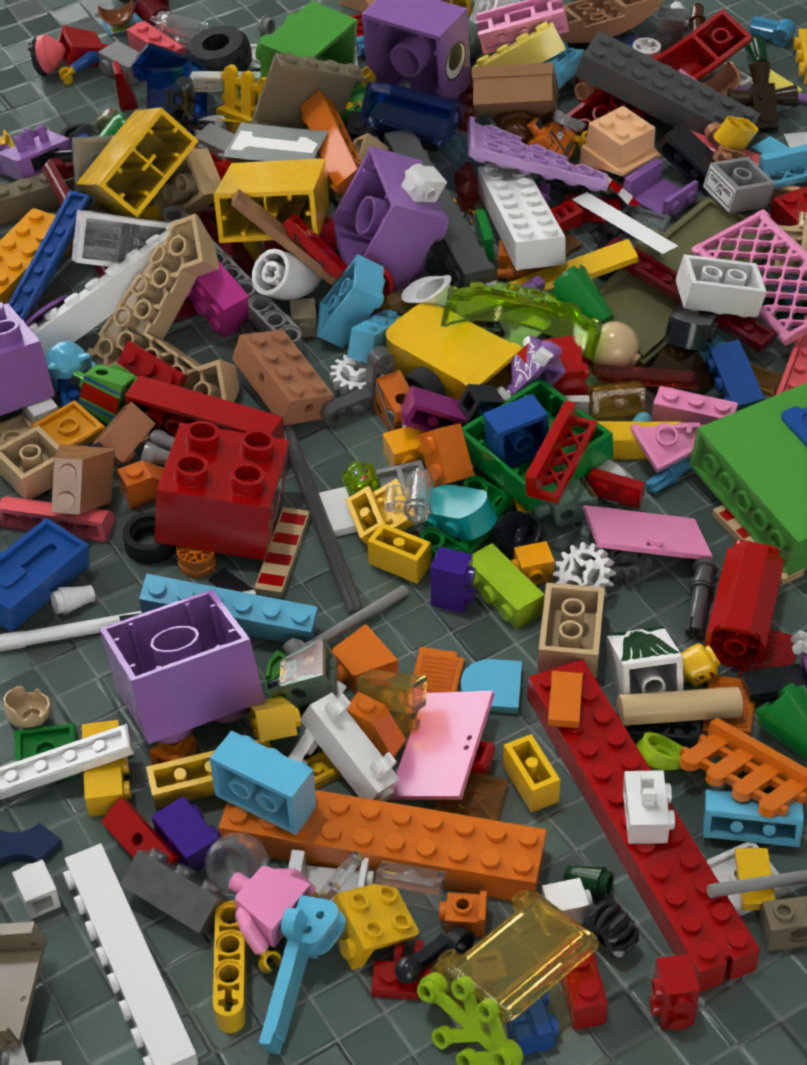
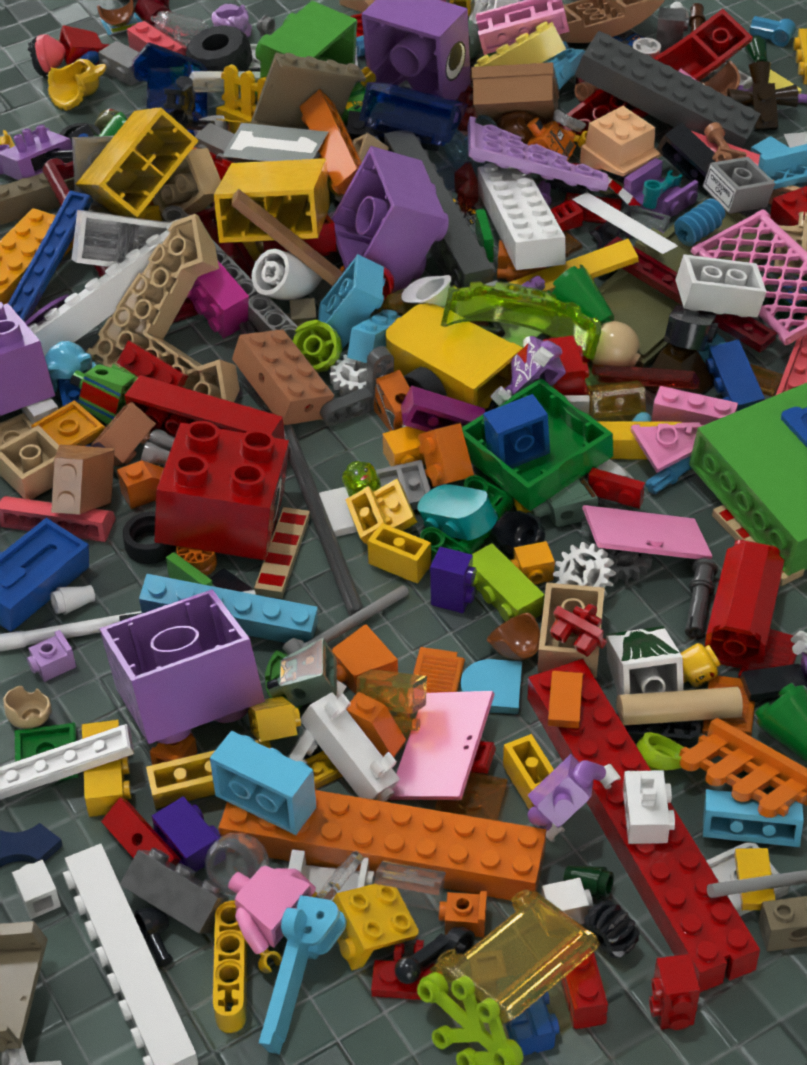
red slope [113,61,138,111] -> none
red plate [282,214,348,279] -> none
clear piece [384,468,434,523] -> none
white brick [401,164,447,202] -> none
black brick [457,384,505,422] -> none
red fence [525,400,597,504] -> none
yellow beam [714,116,758,150] -> none
none -> lavender brick [27,630,76,682]
none -> yellow hair [48,59,107,111]
none -> black bar [134,908,173,967]
none -> bright green tile [166,552,213,586]
none -> lavender piece [211,4,252,38]
none -> lime cylinder [292,320,342,373]
none -> dark orange helmet [487,613,540,661]
none -> medium lavender torso [528,754,621,843]
none -> red hips [550,604,607,657]
none -> teal brick [643,170,682,209]
none -> dark azure piece [674,198,725,246]

